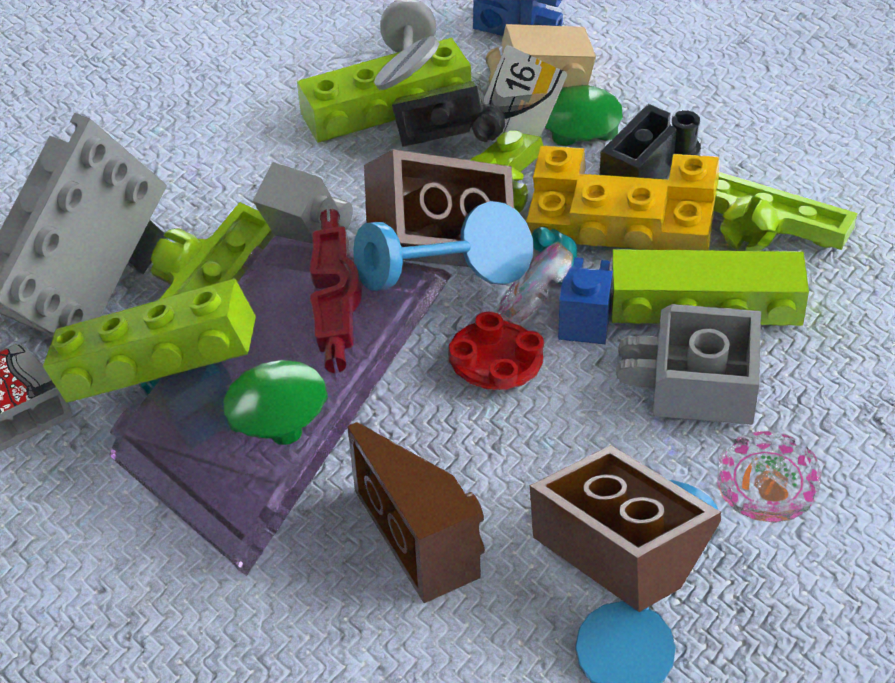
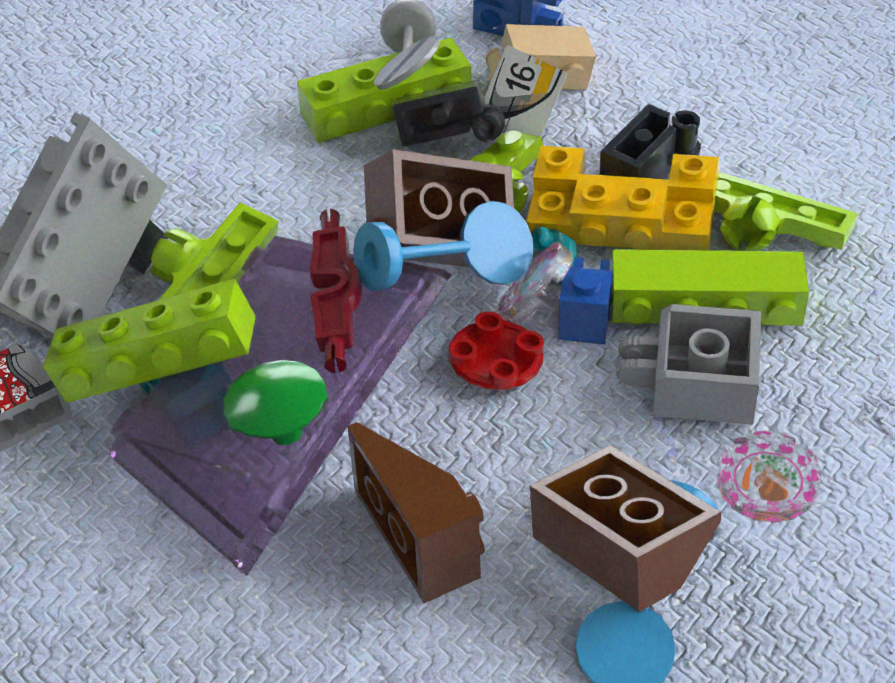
light grey hinge [253,162,353,253] -> none
green dish [545,85,623,146] -> none

